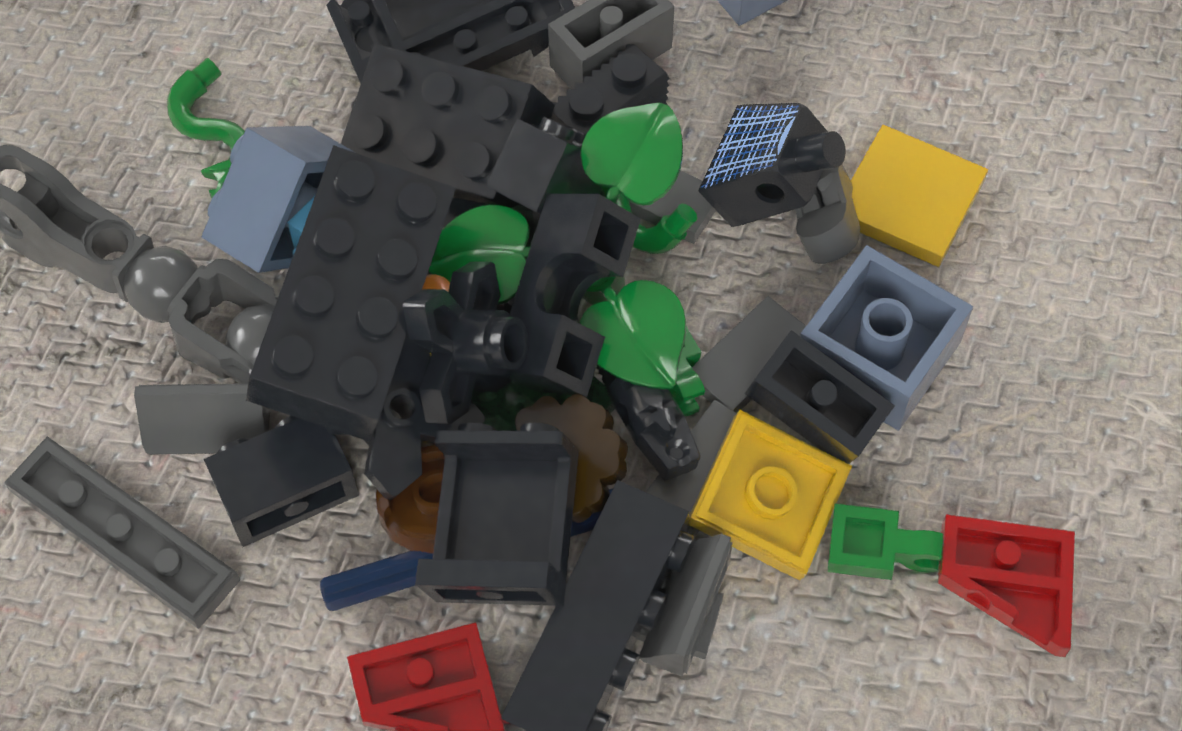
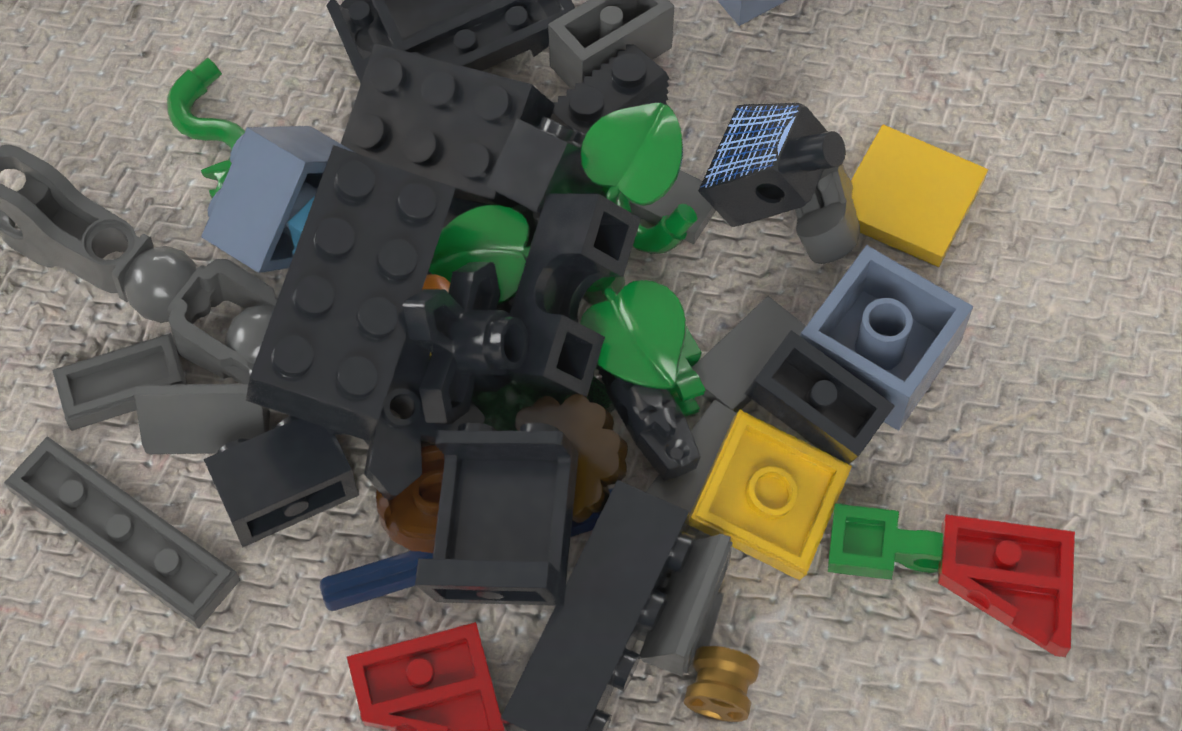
none -> dark grey tile [52,333,188,431]
none -> pearl gold wheel [684,646,760,722]

